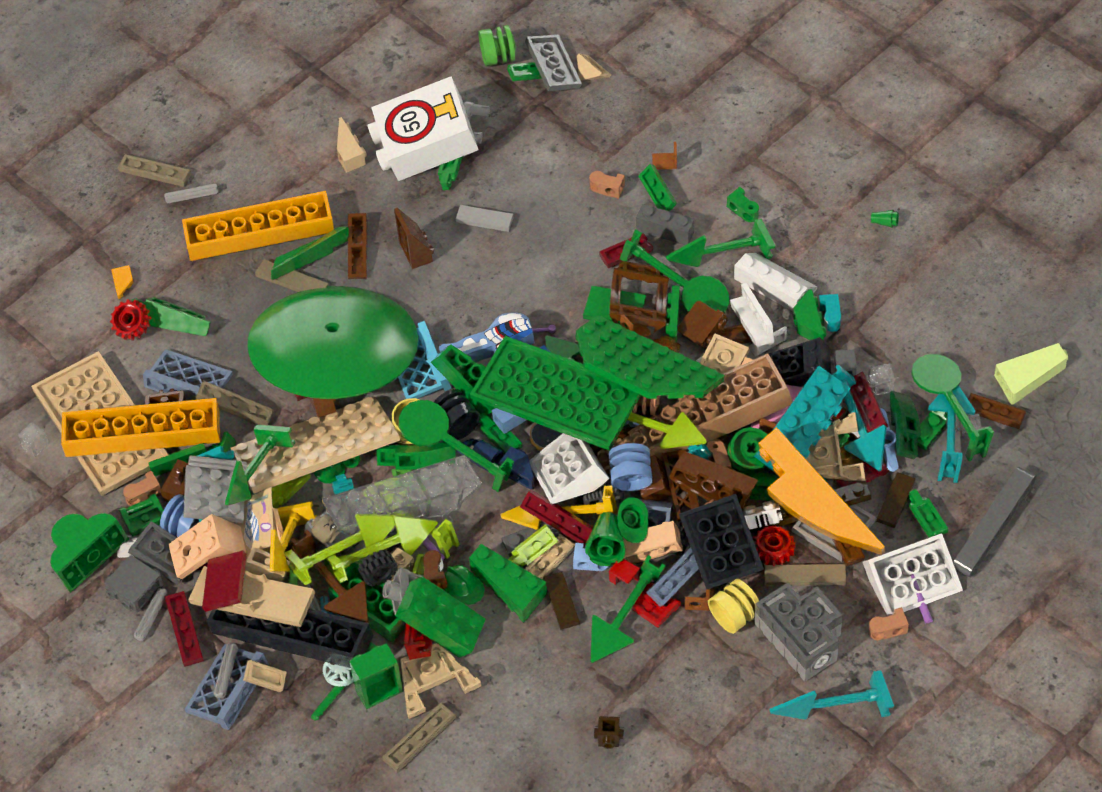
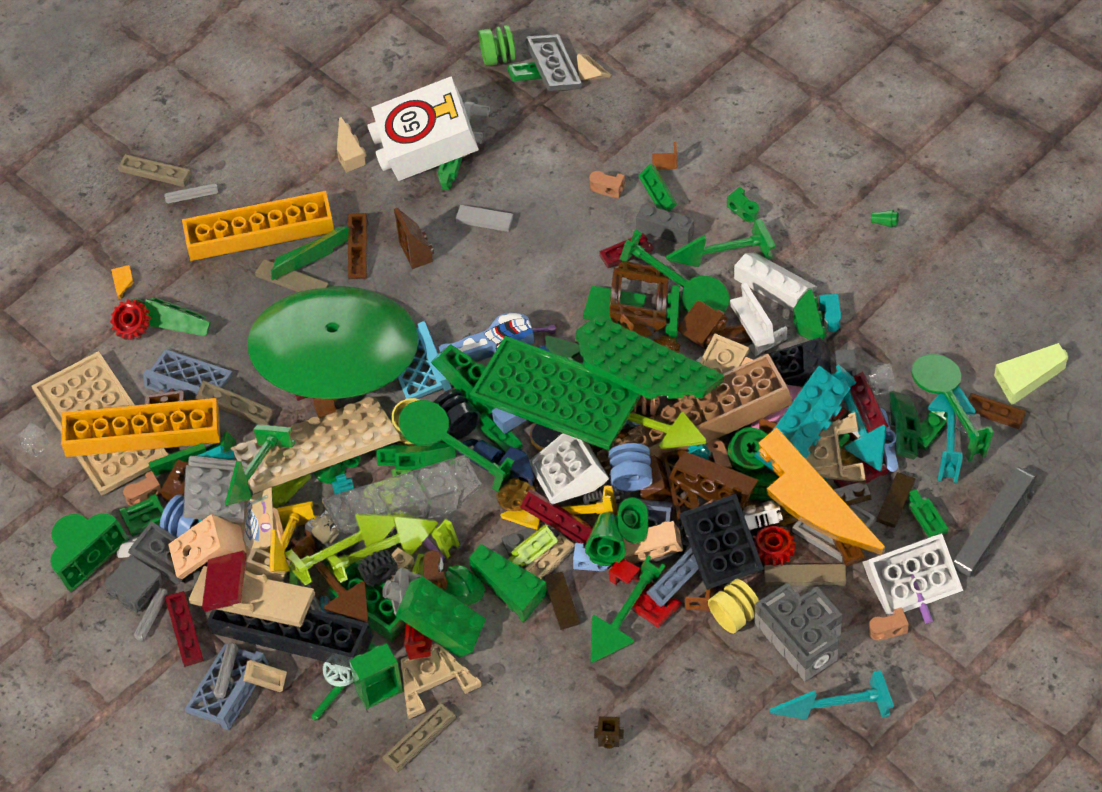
none -> pearl gold dish [496,478,535,511]

